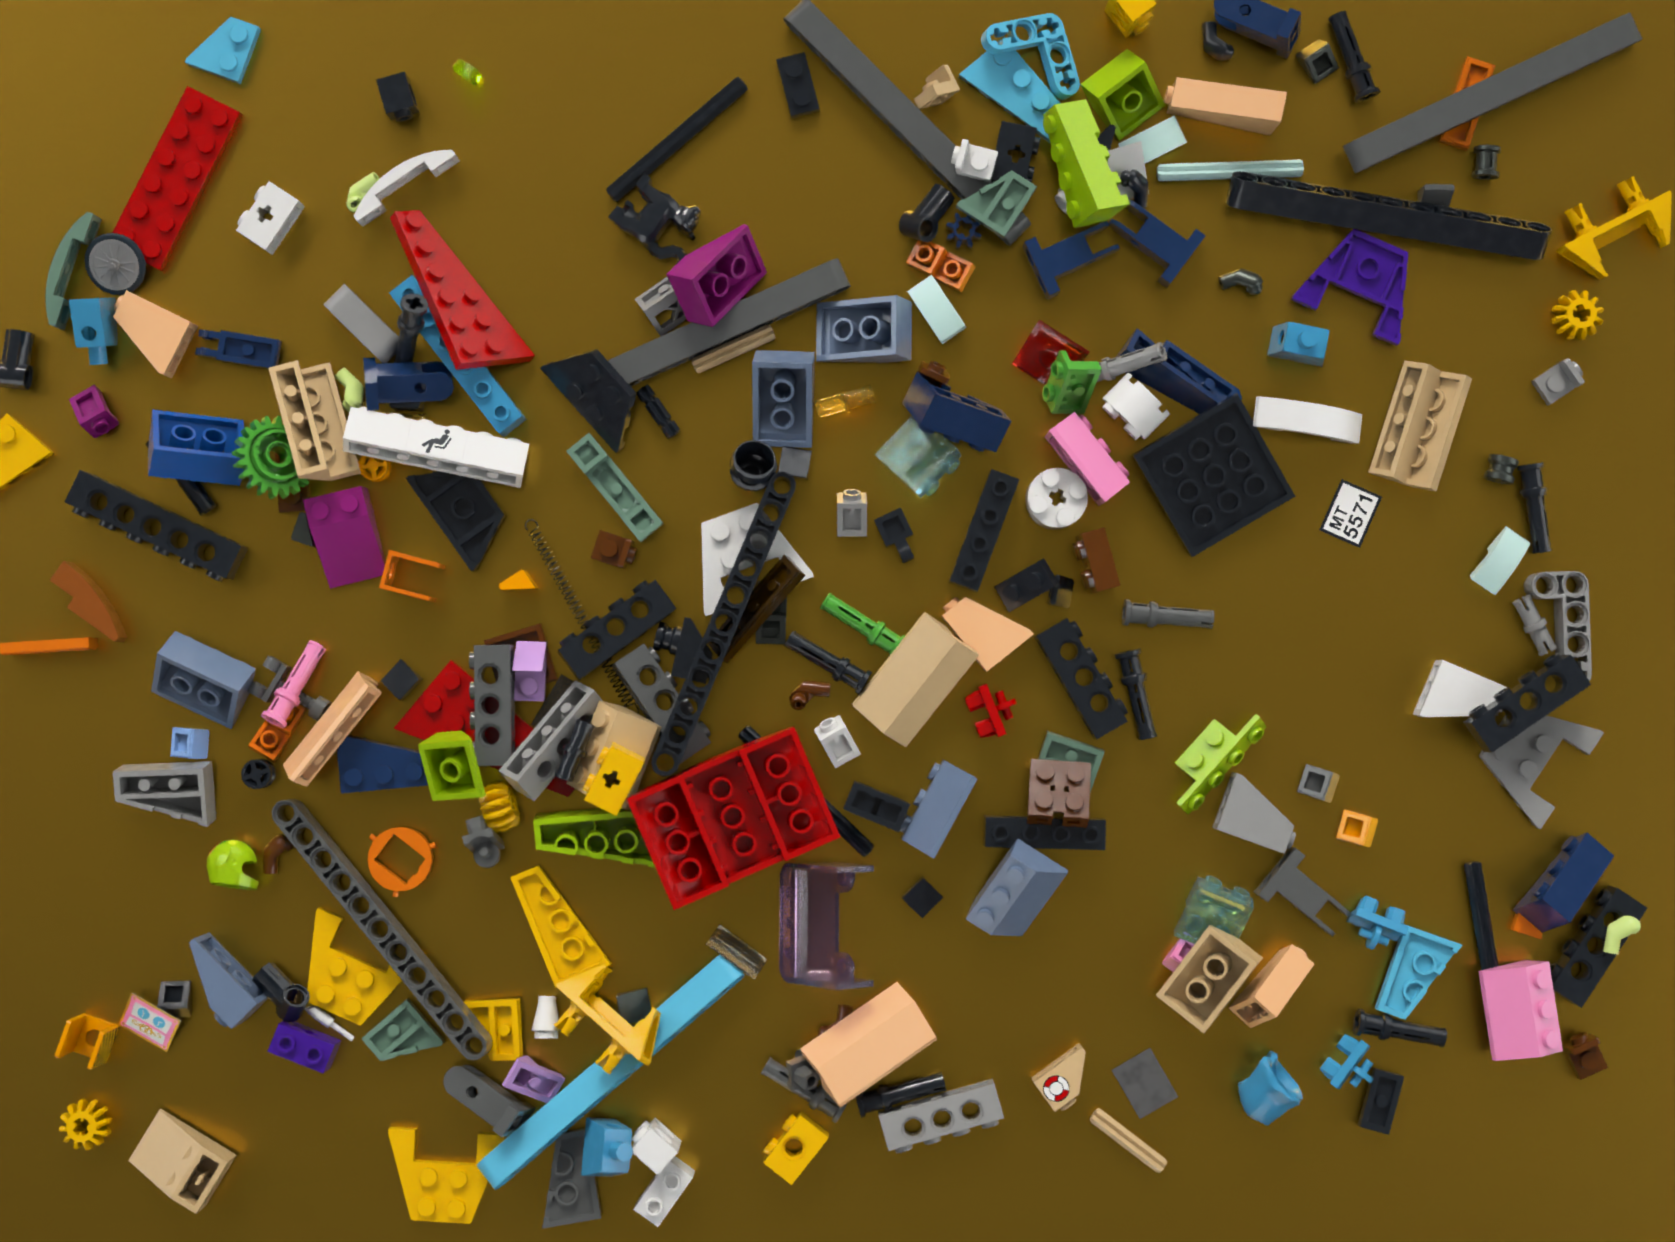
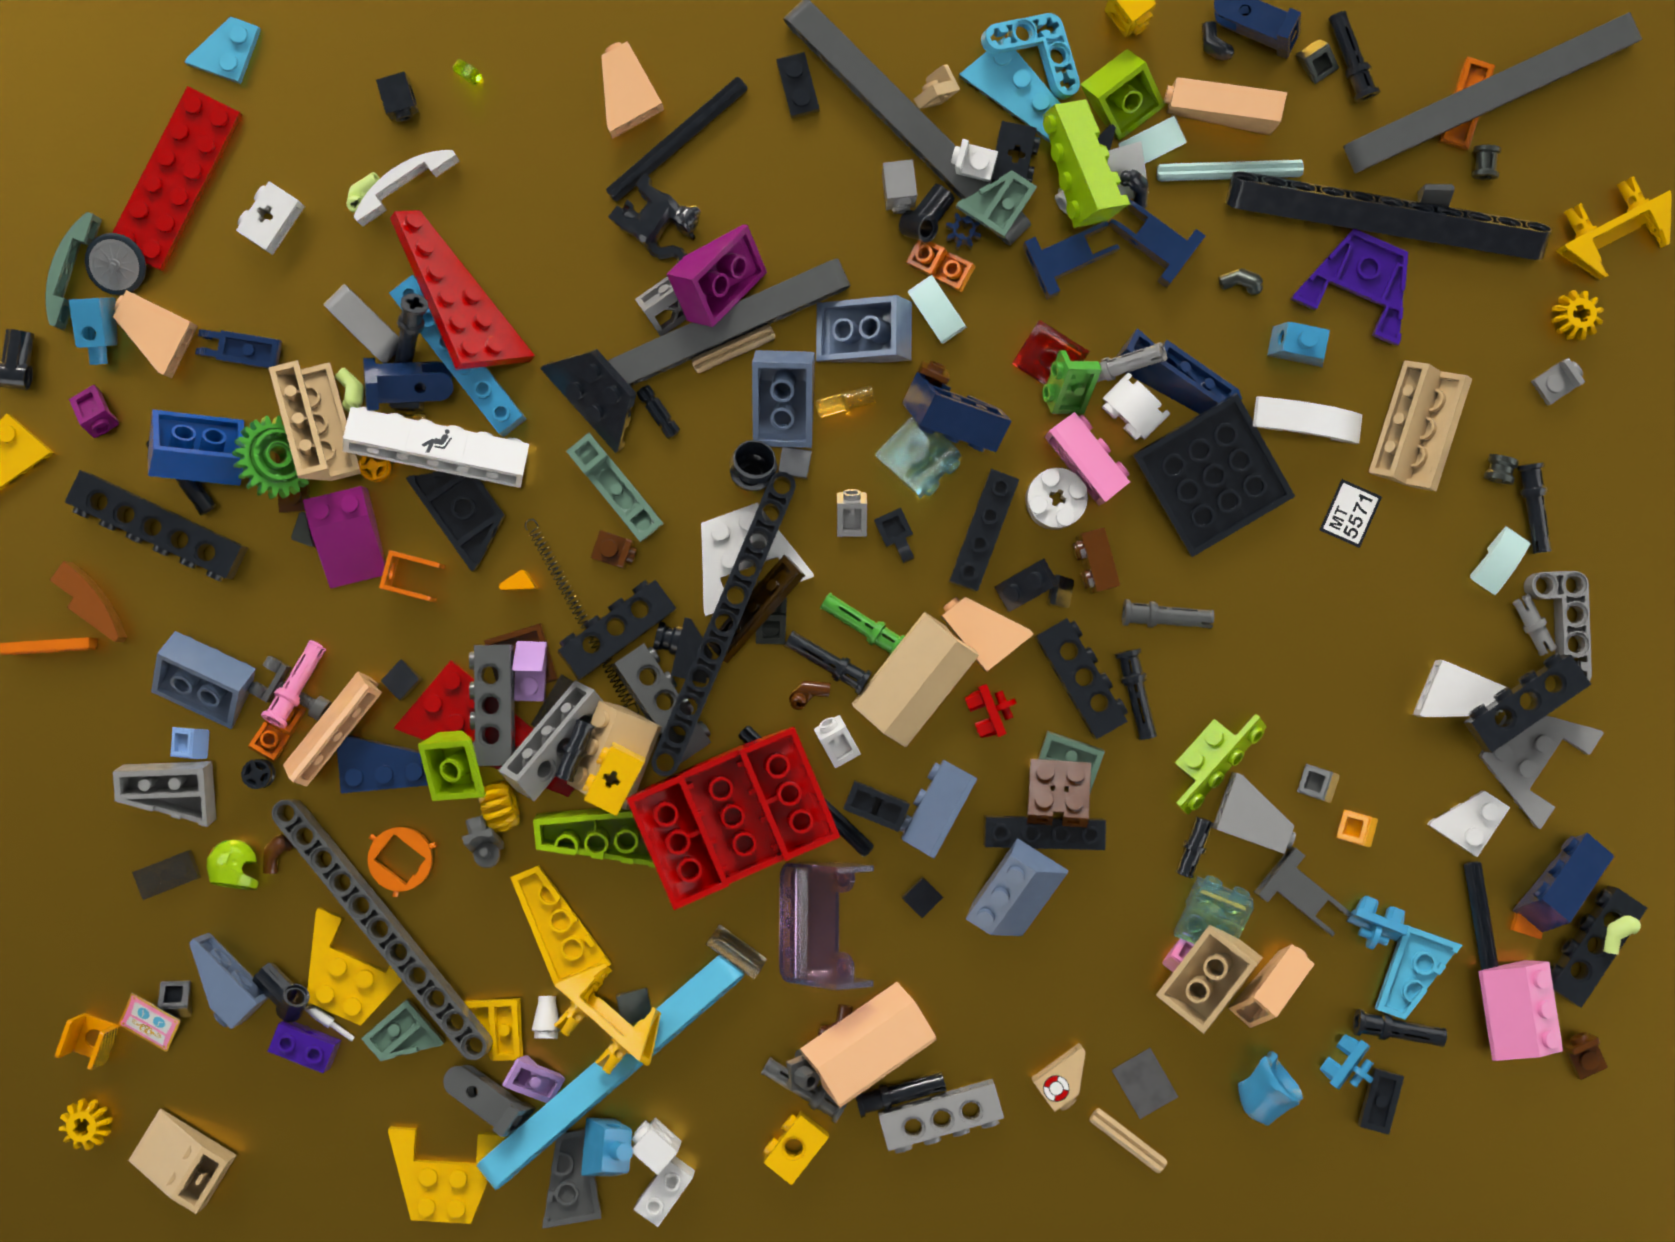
none -> clear smoke plate [132,850,201,900]
none -> light nougat slope [601,41,664,138]
none -> light grey brick [882,159,917,214]
none -> black pin [1175,816,1214,879]
none -> white wing [1427,790,1510,857]

